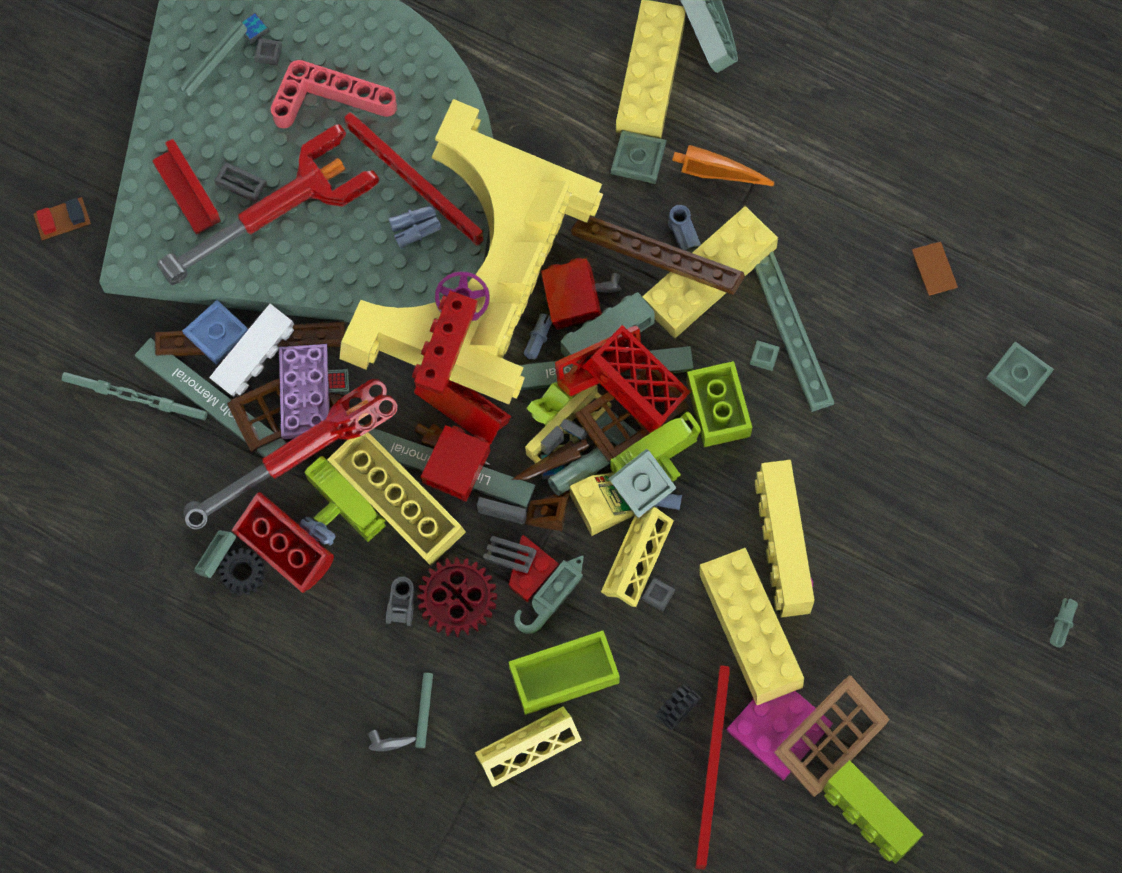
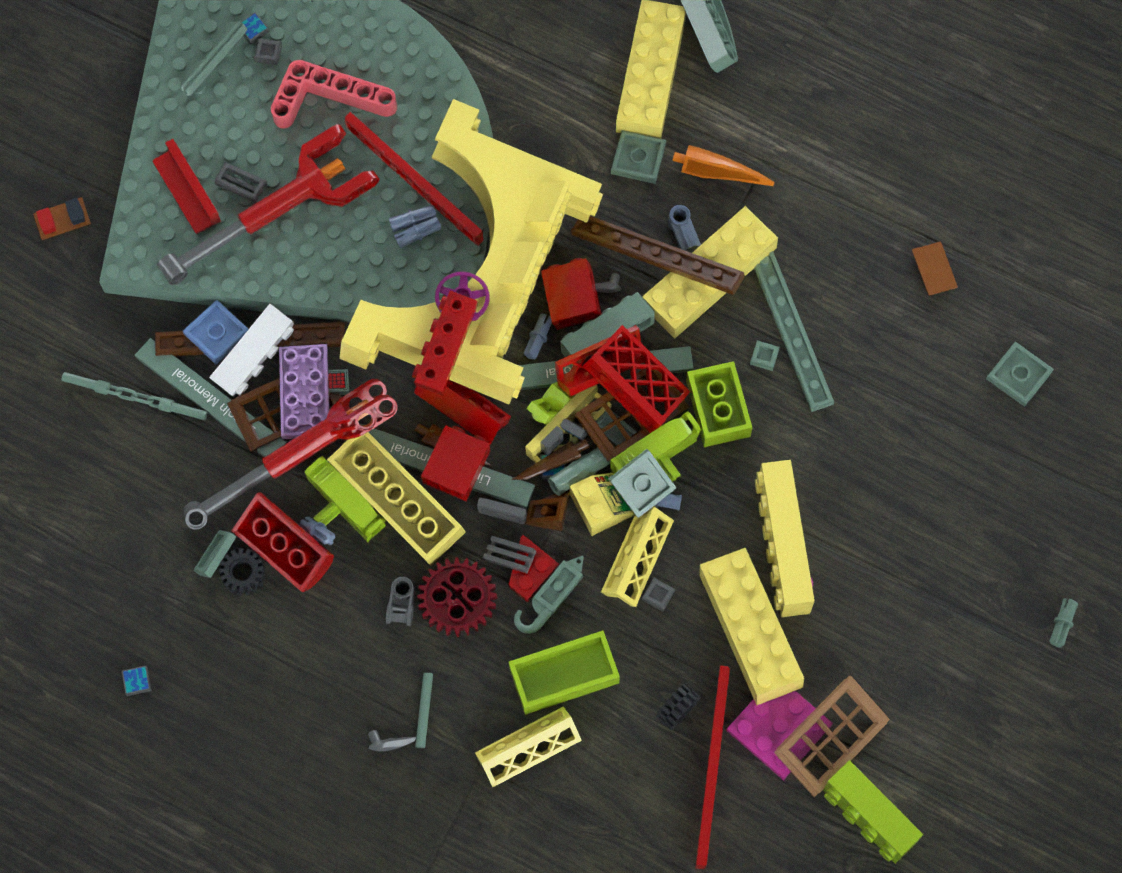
none -> tile [122,666,152,696]

